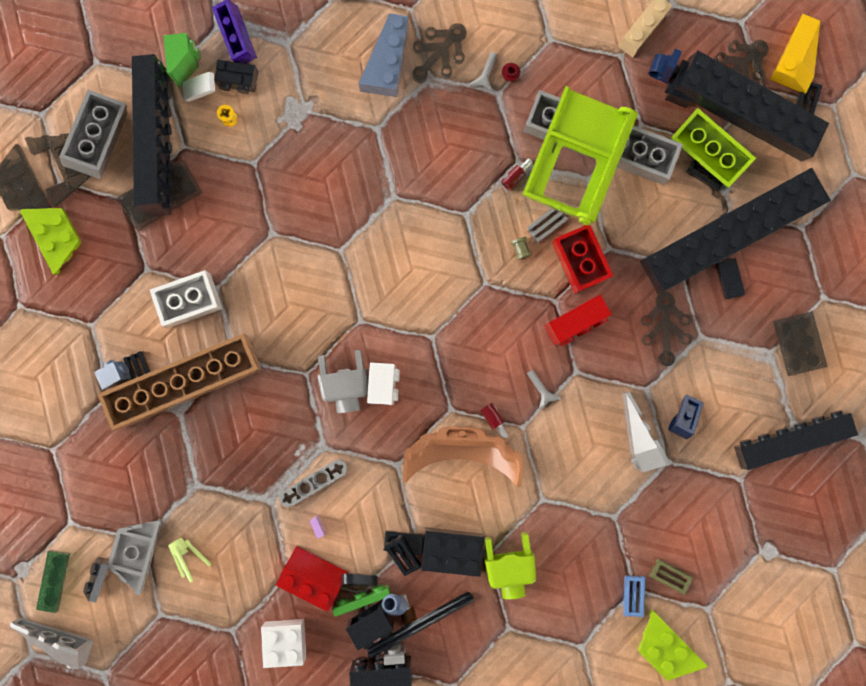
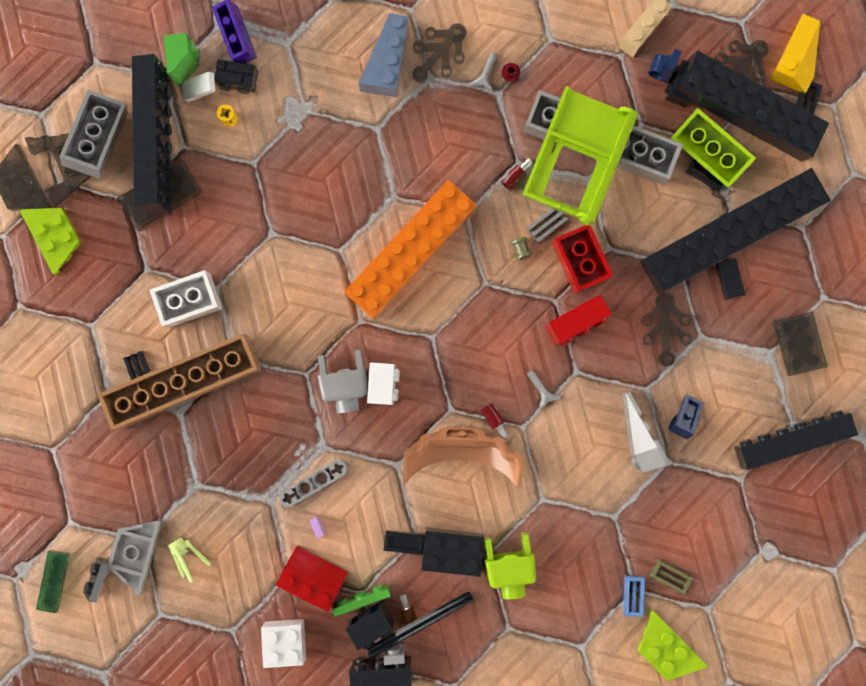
light grey wedge [10,618,94,669] -> none
brick [94,360,131,389] -> none
black beam [341,574,378,587] -> none
sand blue brick [382,594,407,616] -> none
black tile [384,534,421,576] -> none
none -> orange brick [344,179,477,320]

